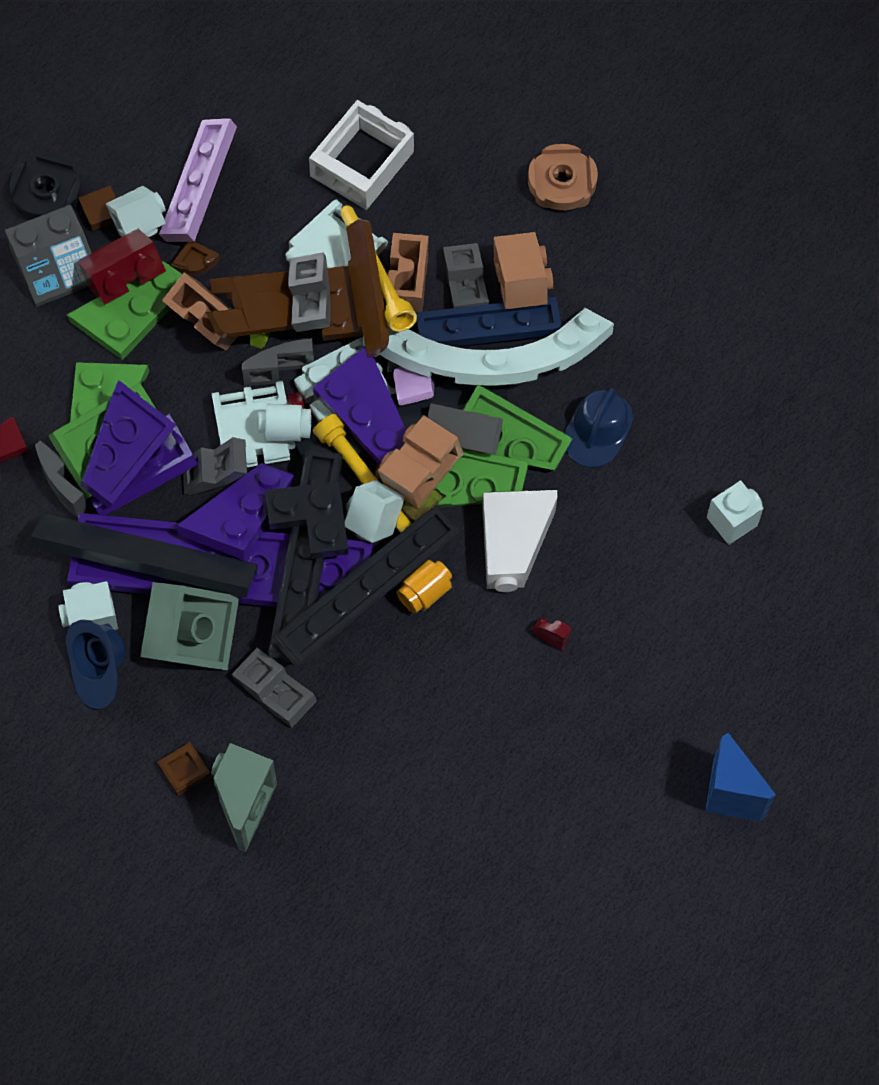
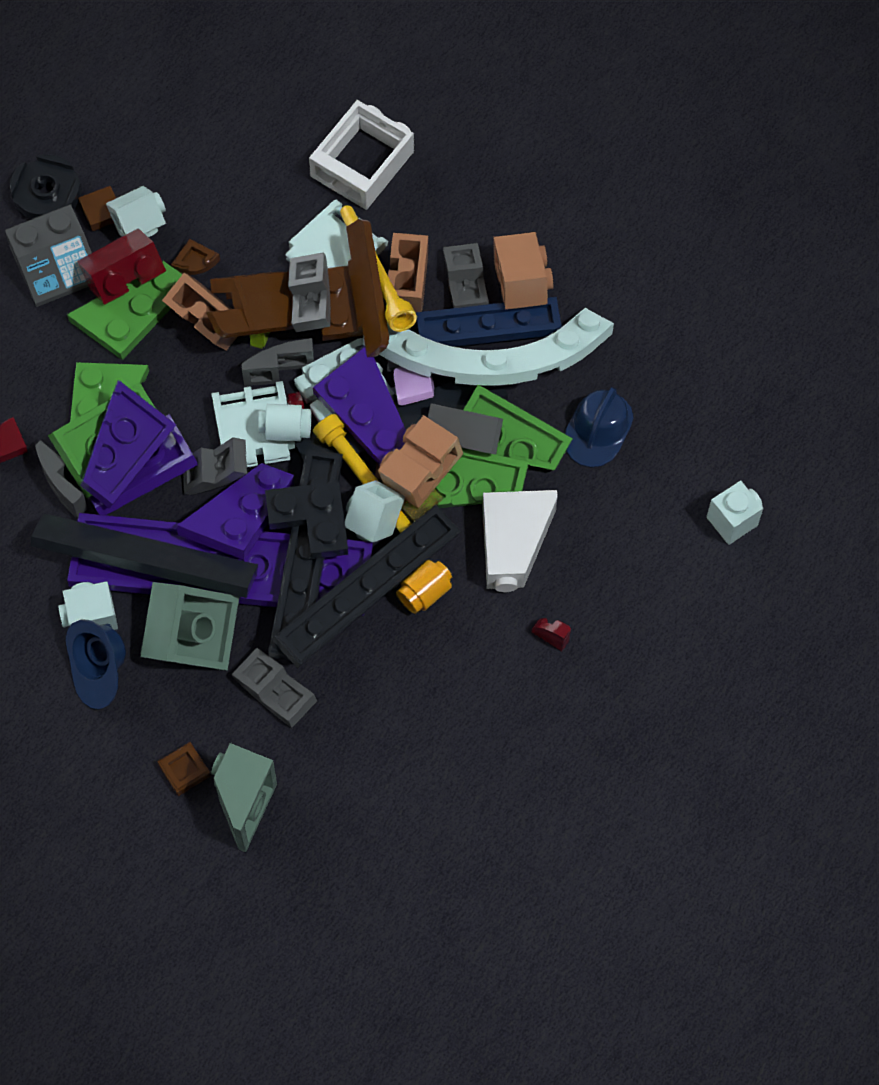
lavender plate [159,119,237,242] -> none
nougat plate [528,144,598,210] -> none
blue slope [705,733,776,821] -> none

